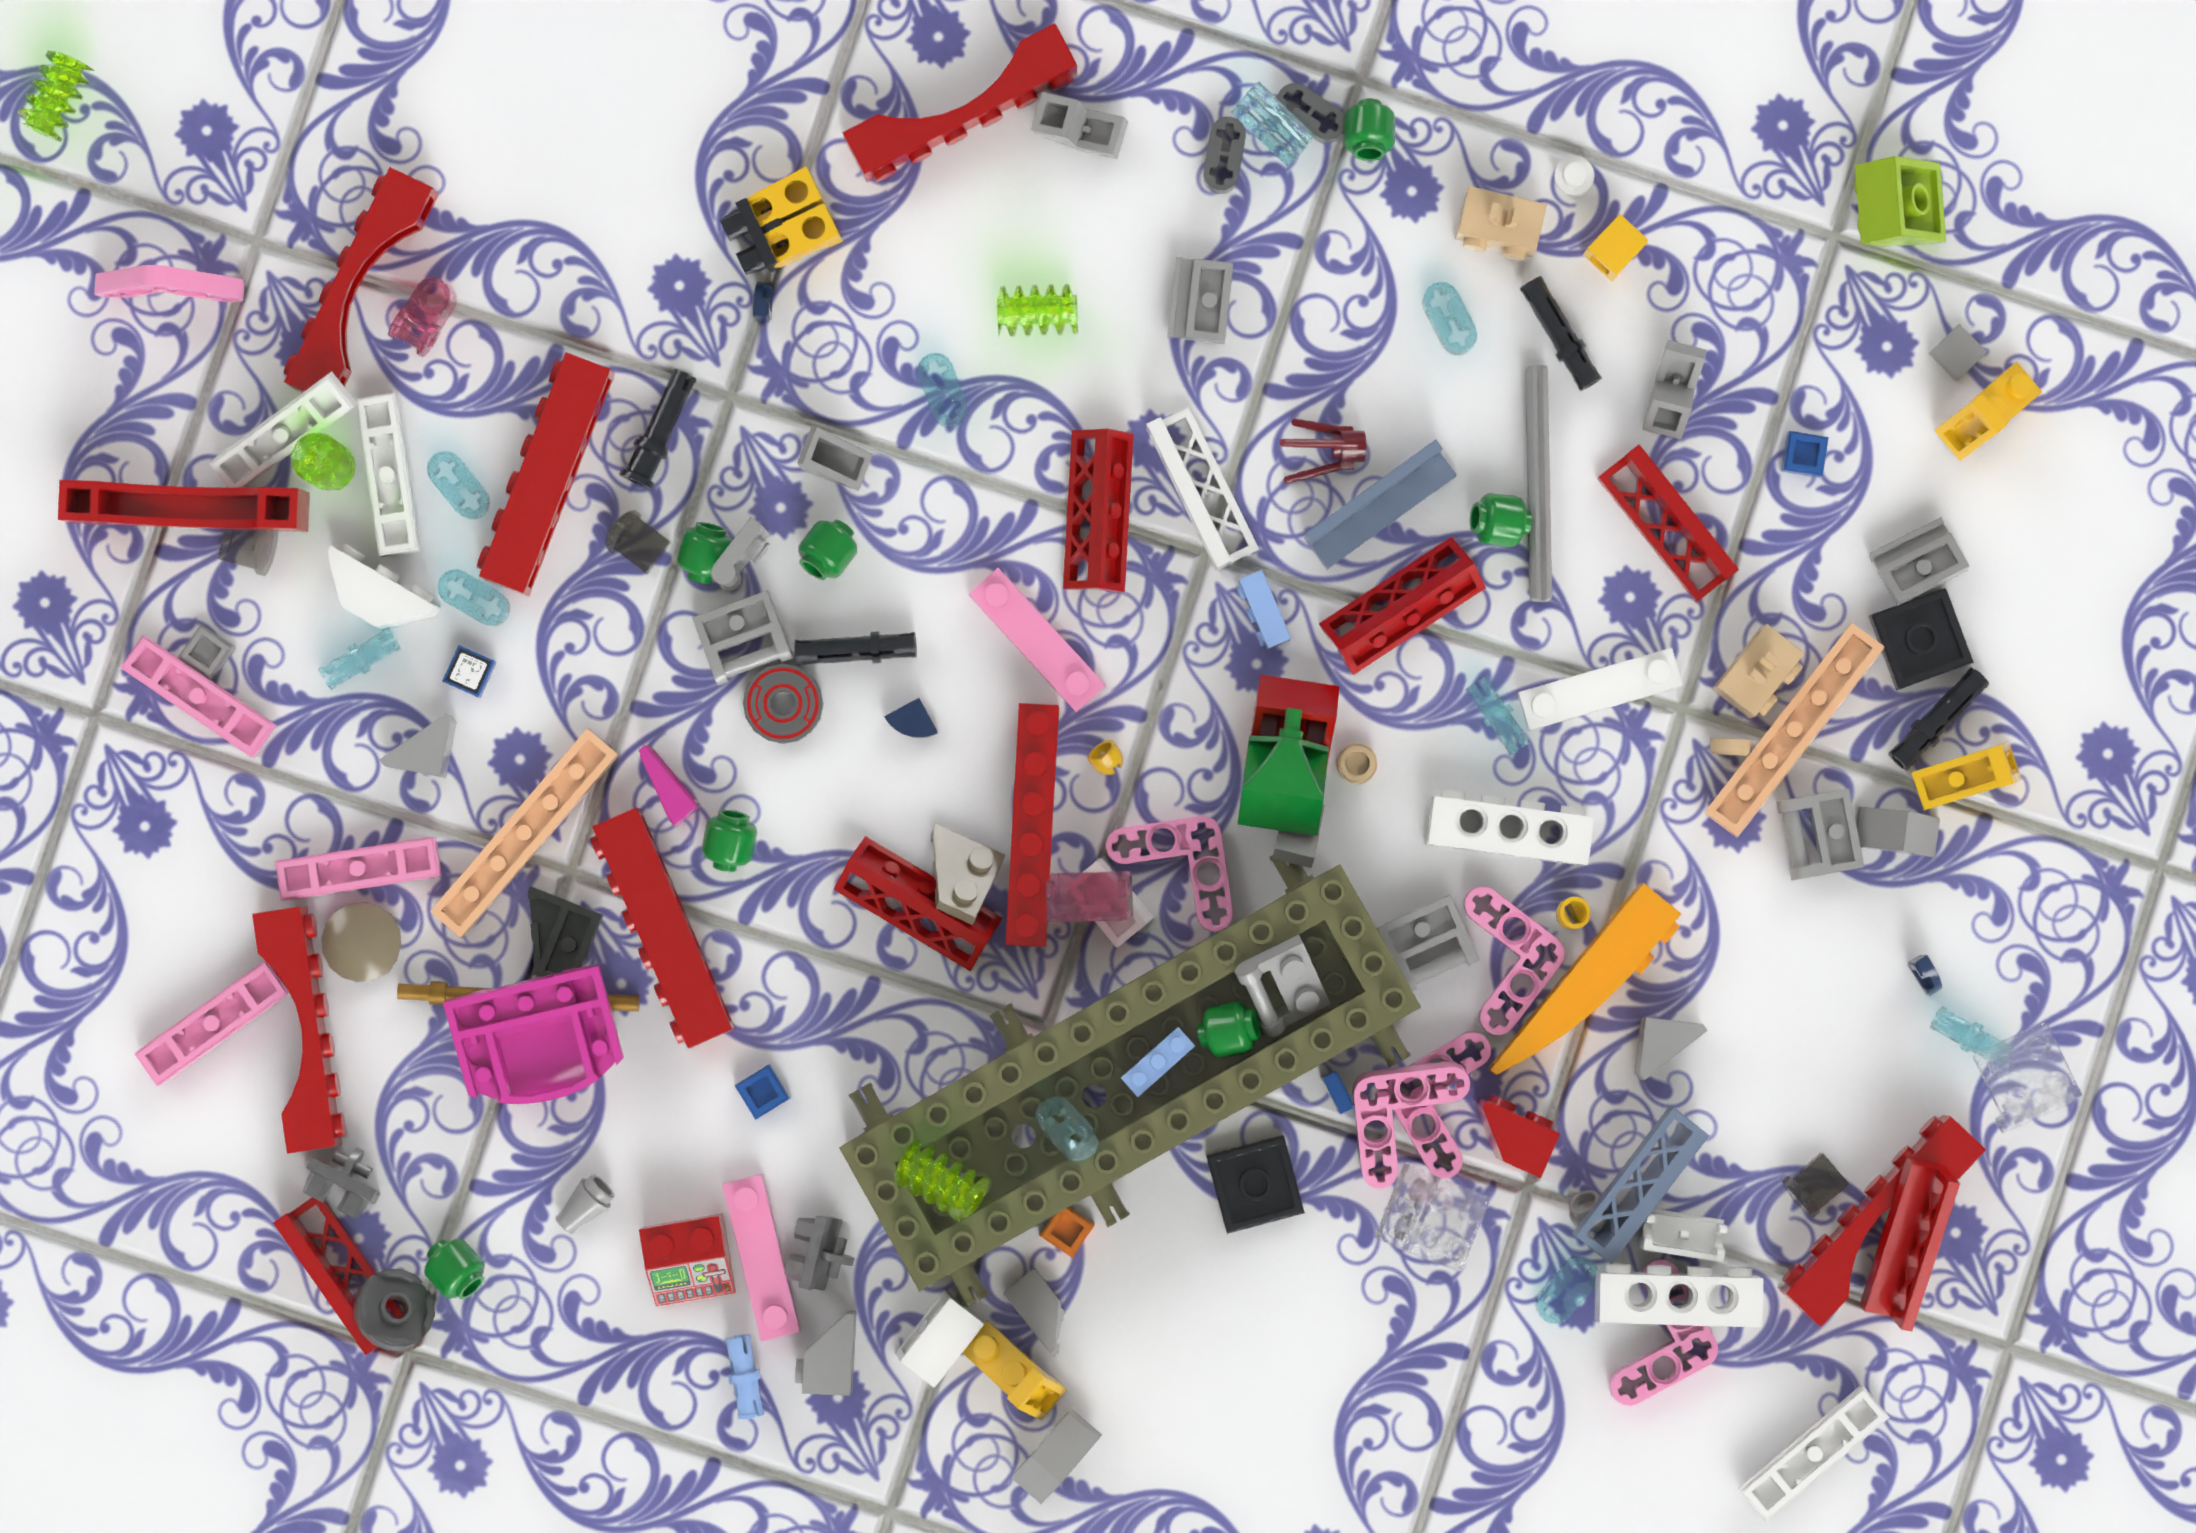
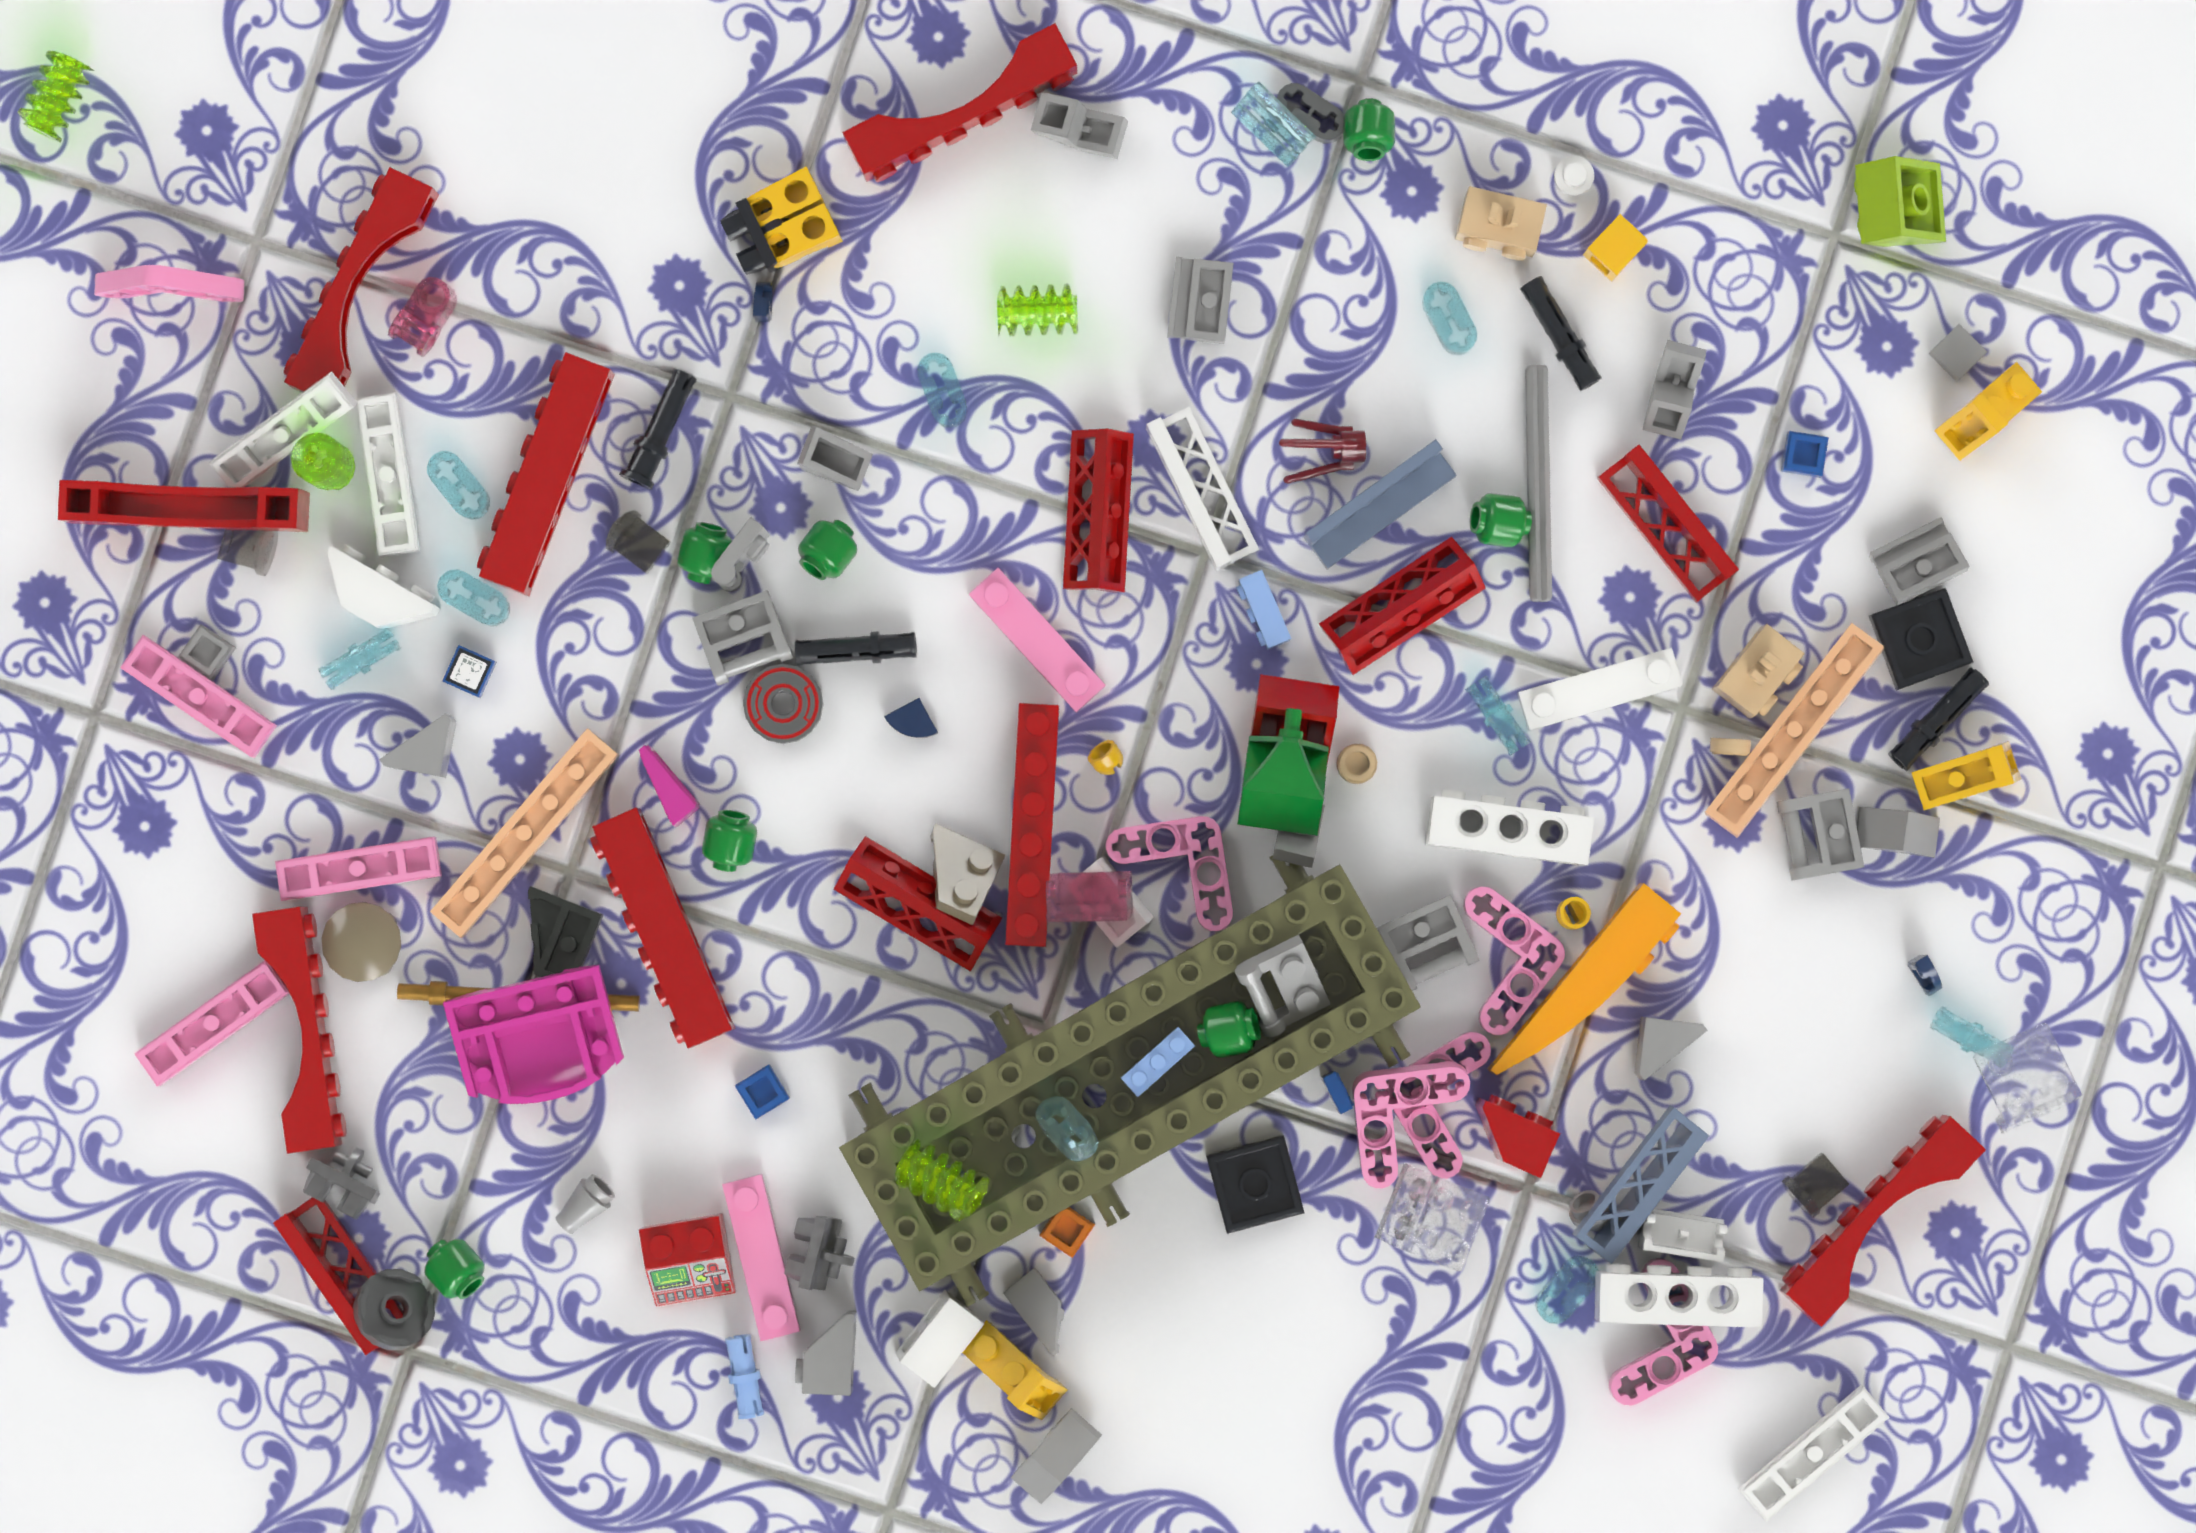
dark grey beam [1203,117,1246,194] -> none
red fence [1859,1158,1960,1332] -> none

